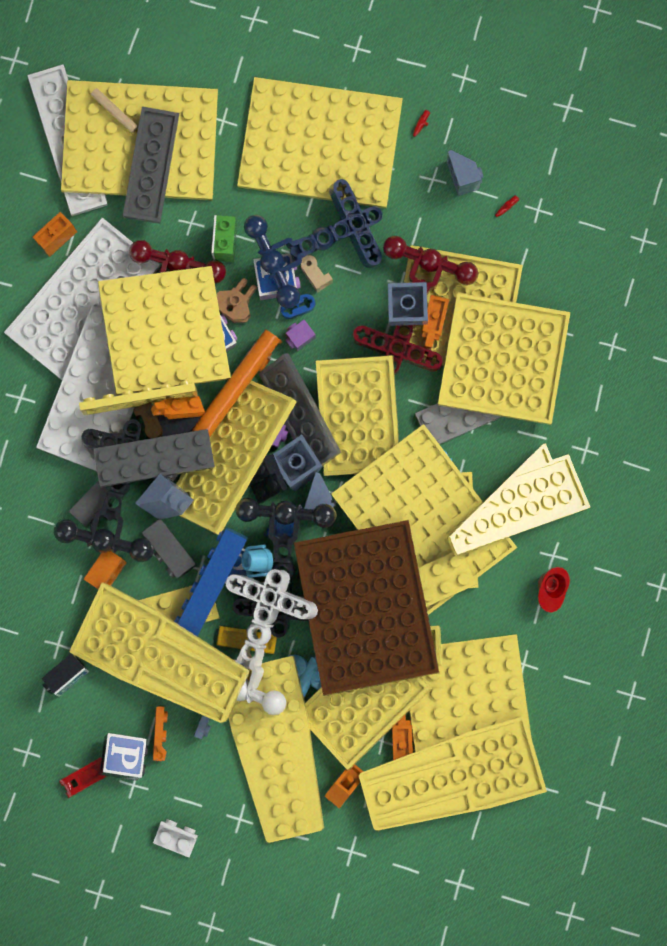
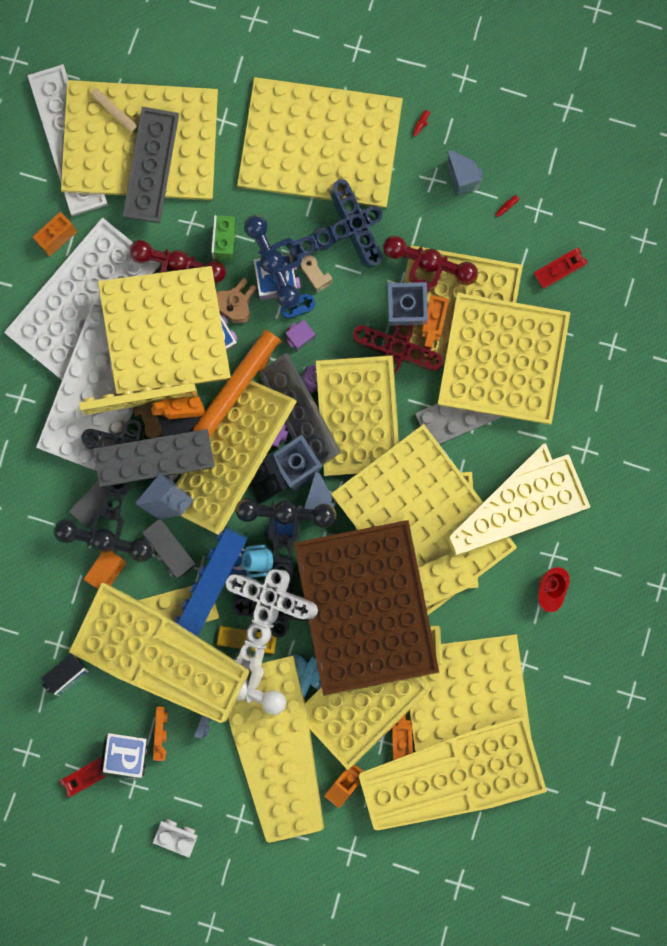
none -> medium lavender head [301,364,318,394]
none -> red plate [533,247,589,290]

